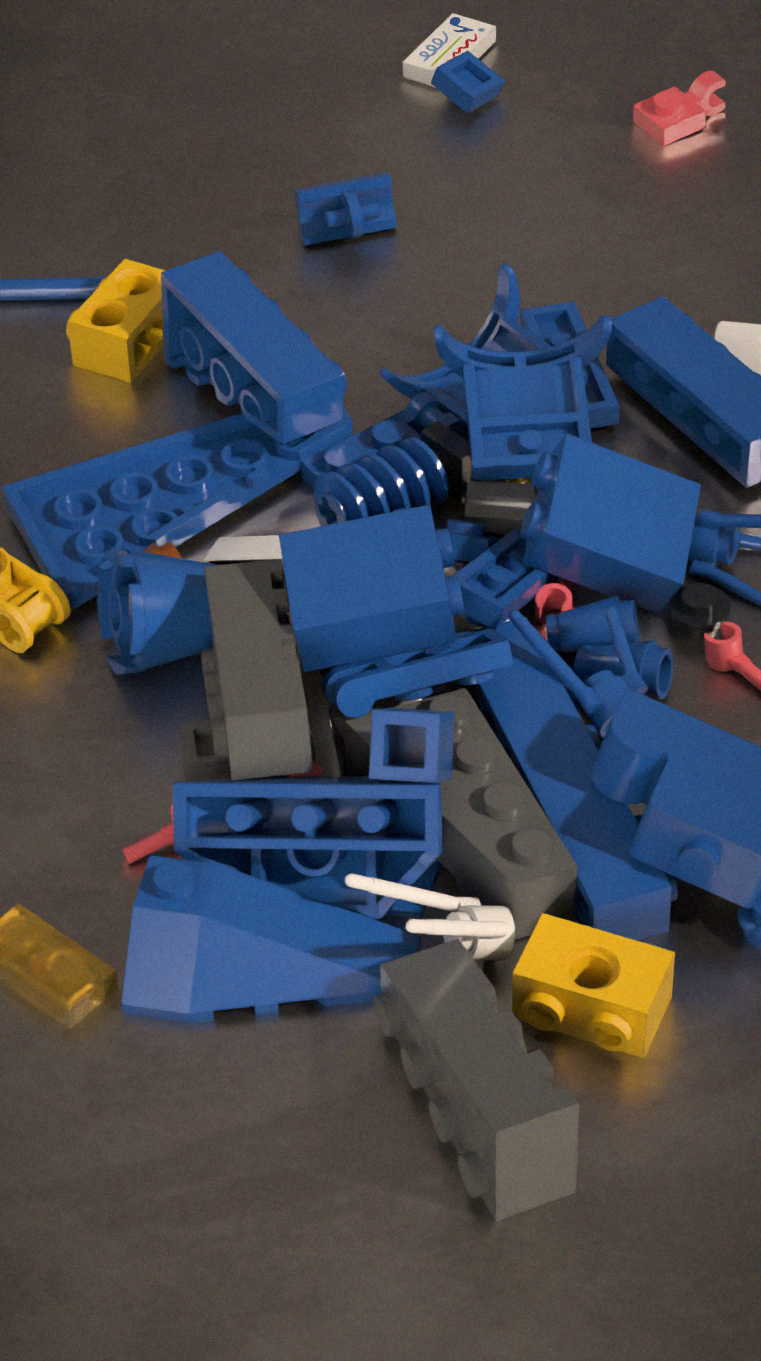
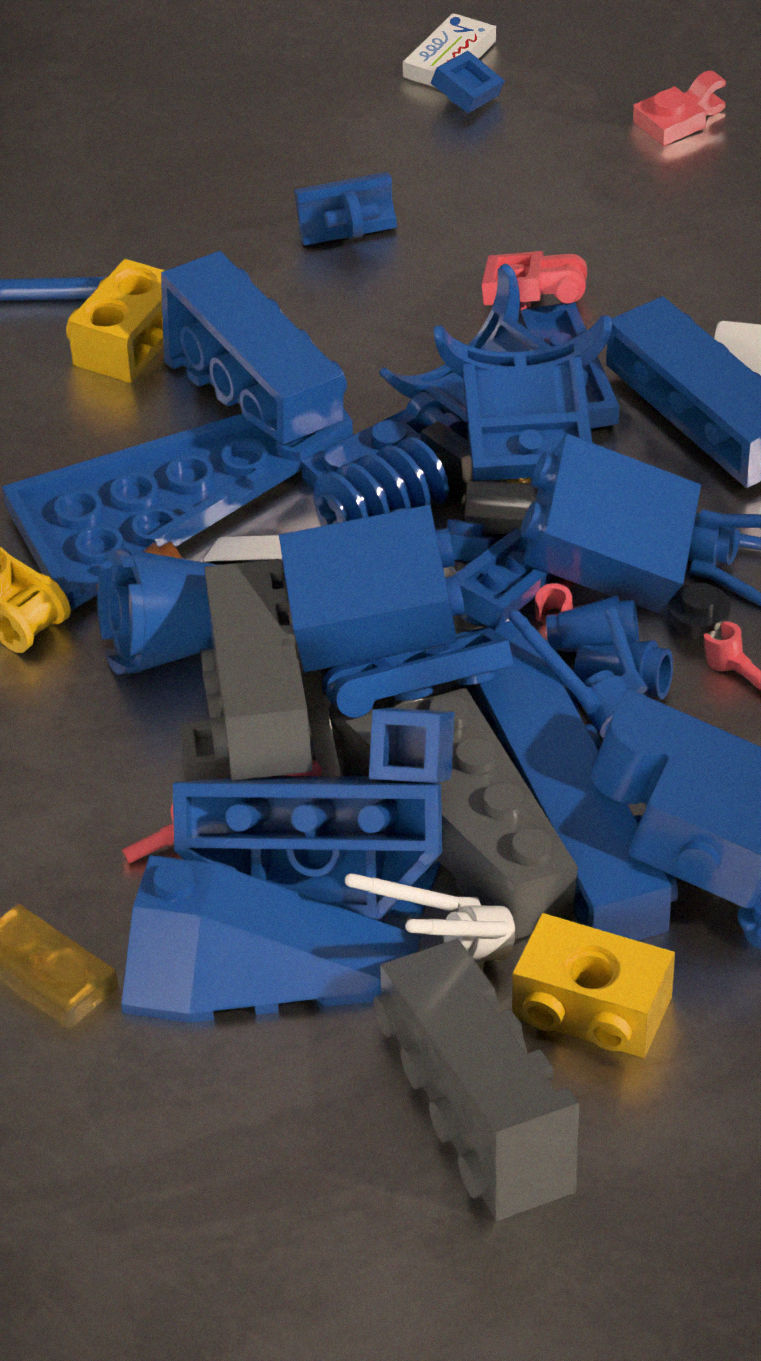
none -> coral plate [482,251,588,310]

